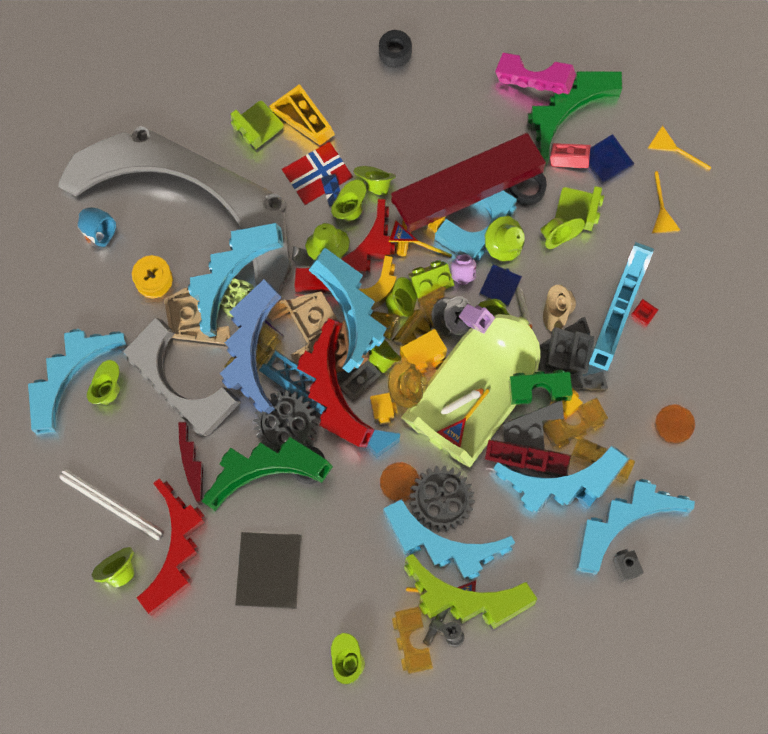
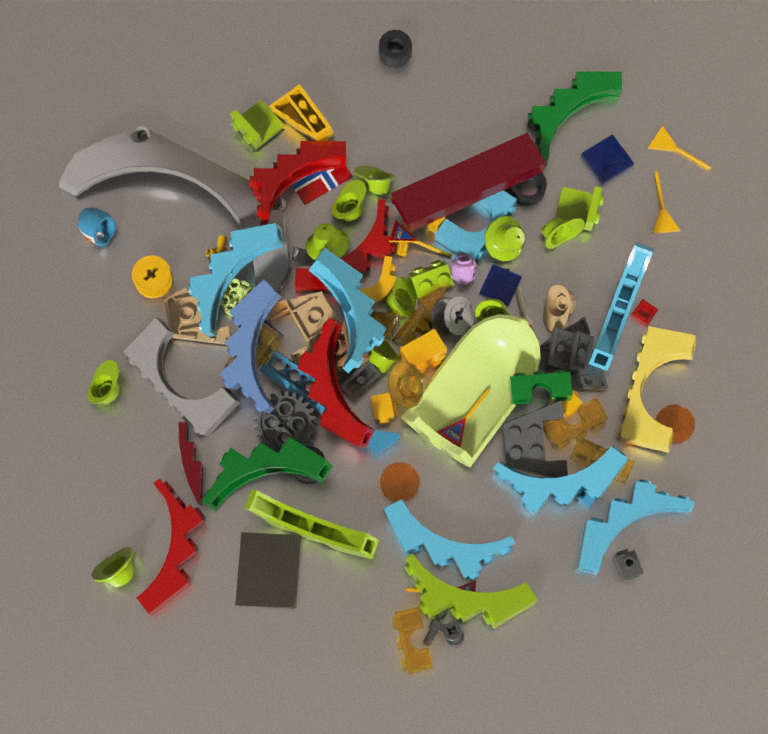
medium azure arch [28,329,128,434] -> none
white axle [60,469,163,540] -> none
dark blue sticker [321,174,340,206] -> none
lime piece [331,633,365,684] -> none
dark grey gear [409,466,475,532] -> none
white piece [441,388,484,414] -> none
lavender brick [459,304,495,334] -> none
dark red slope [485,439,571,476] -> none
dark pink arch [495,53,576,94] -> none
coral slope [550,143,591,168] -> none
none -> yellow arm [205,235,227,261]
none -> lime arch [244,489,379,559]
none -> red arch [250,141,346,225]
none -> light yellow arch [618,326,697,453]

